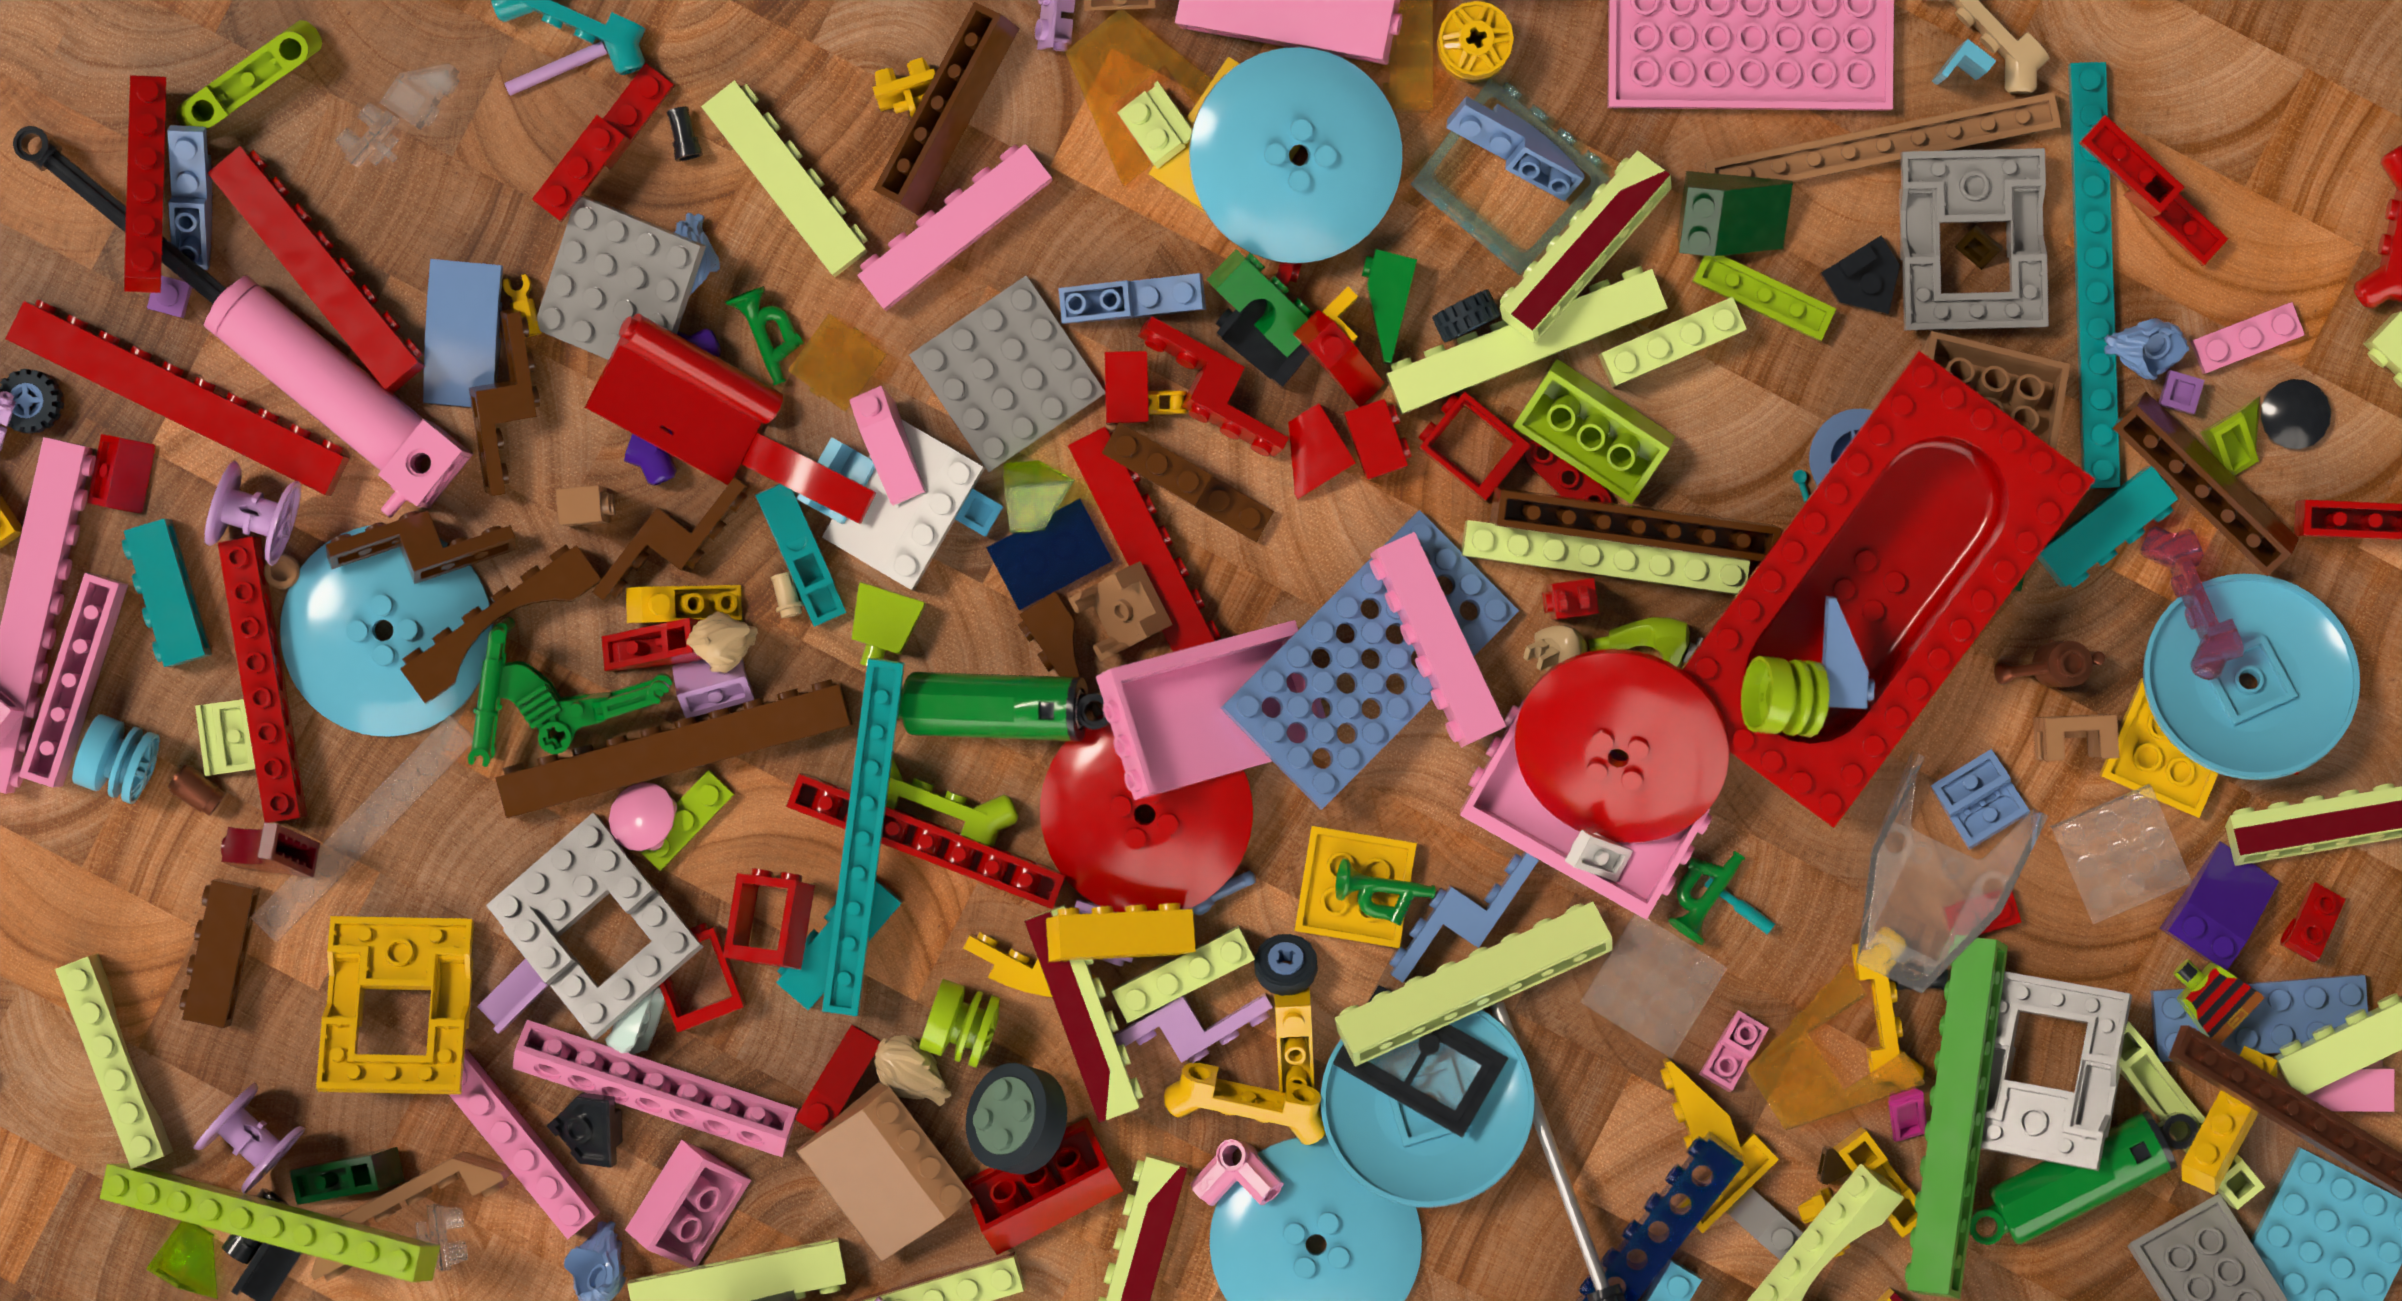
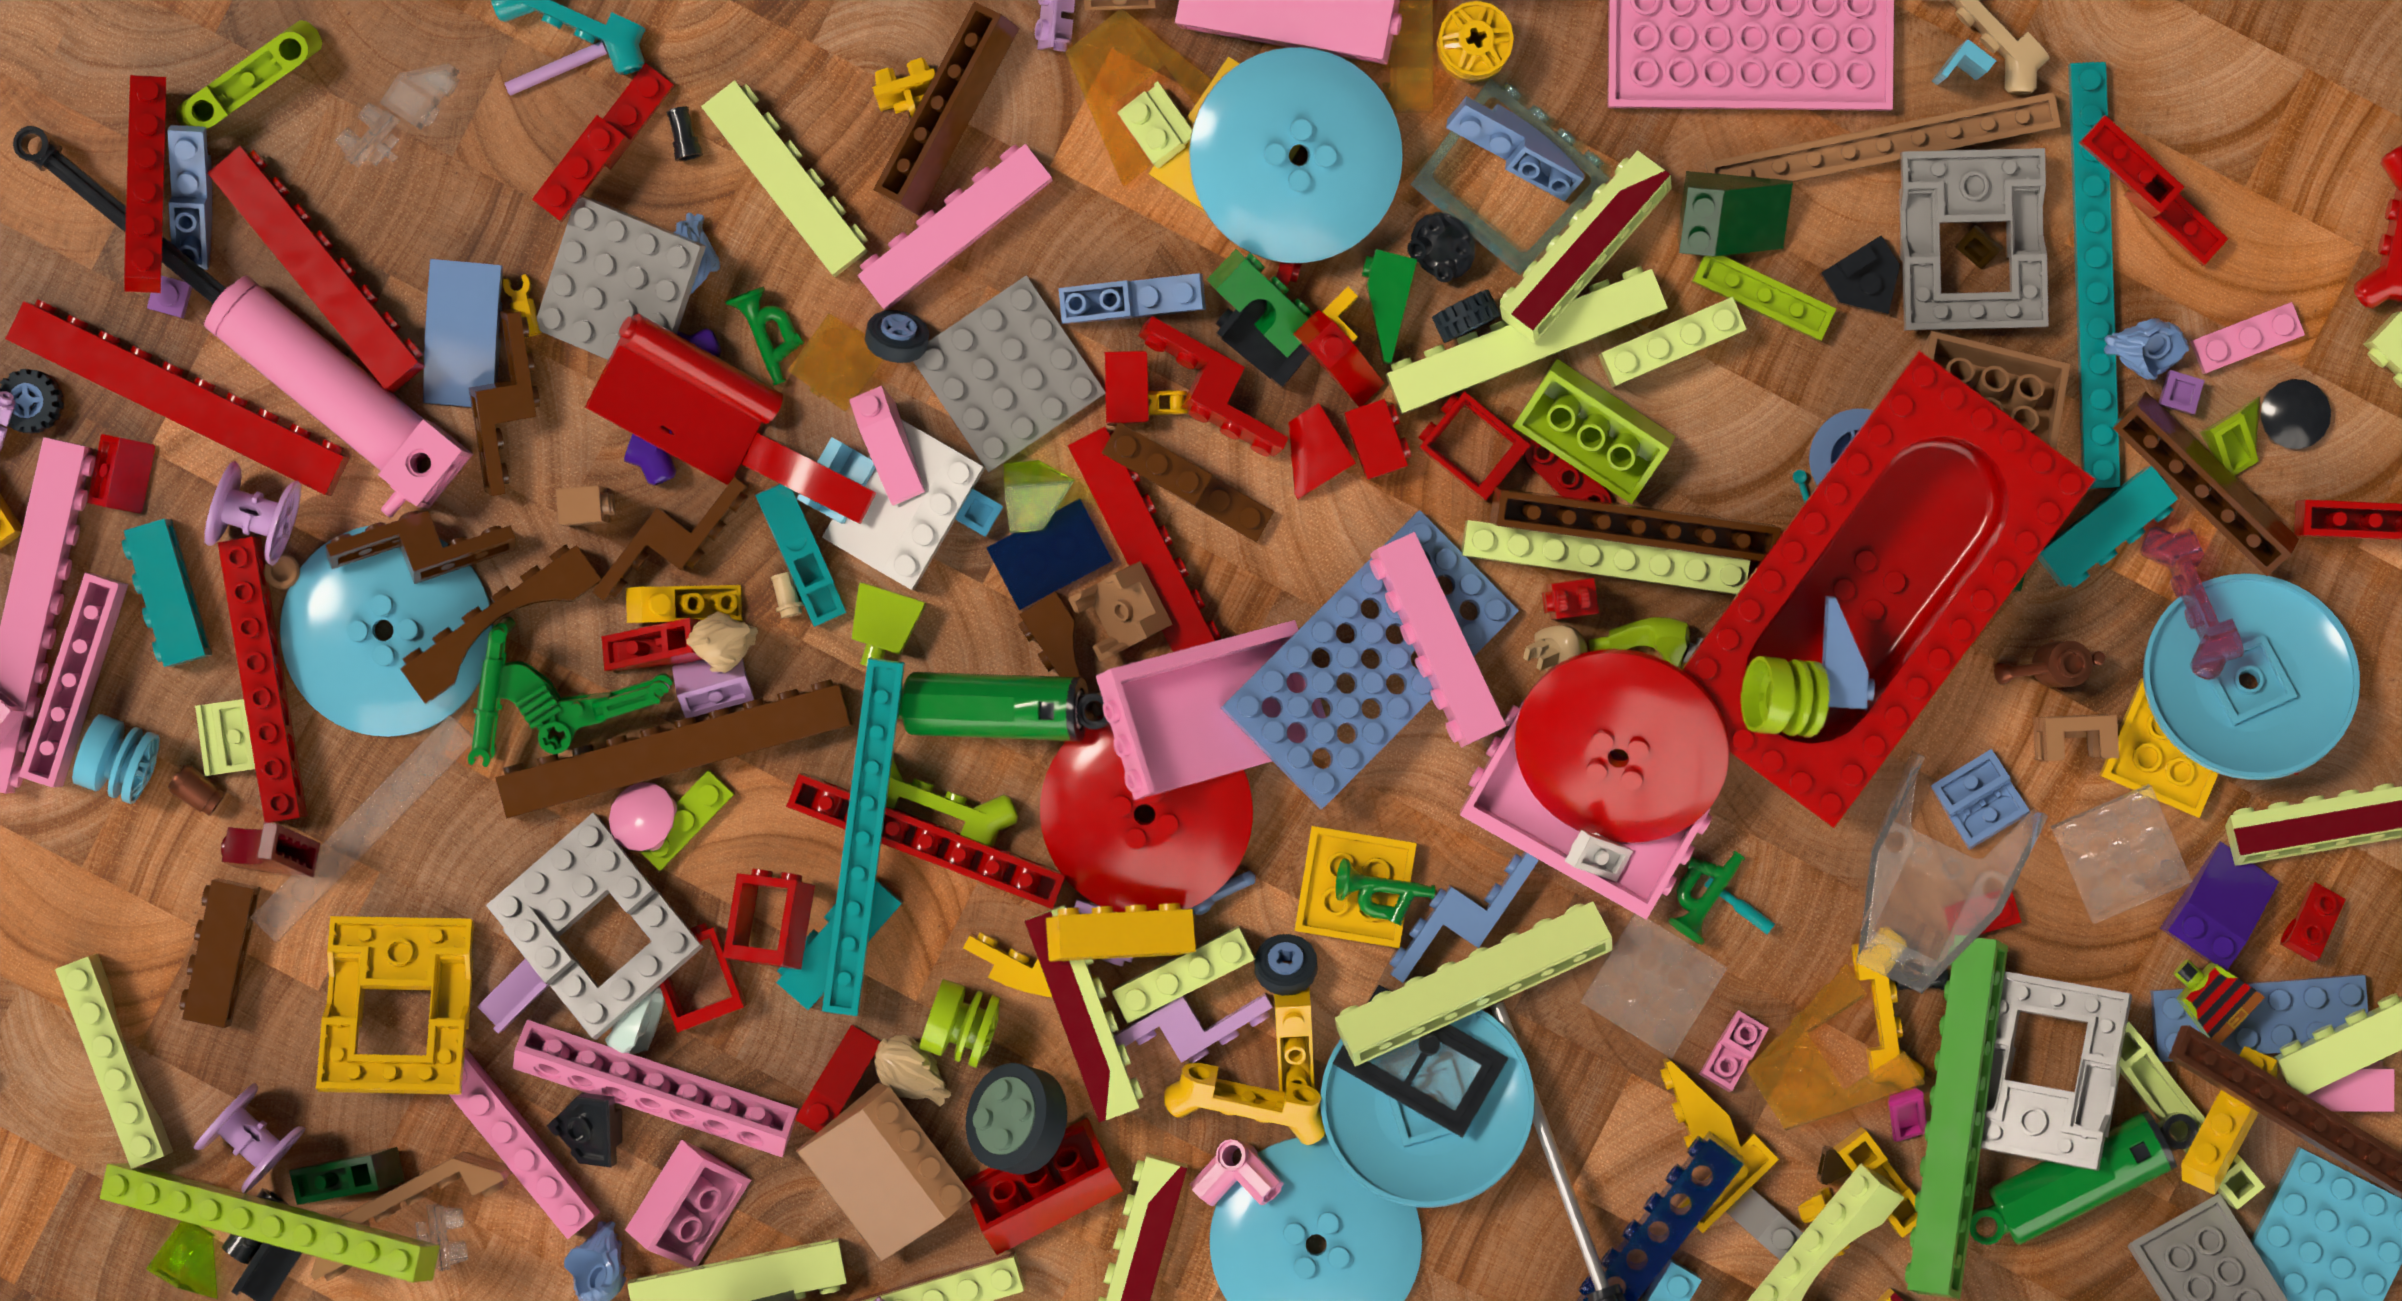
none -> black wheel [865,310,929,363]
none -> black dish [1407,212,1475,283]

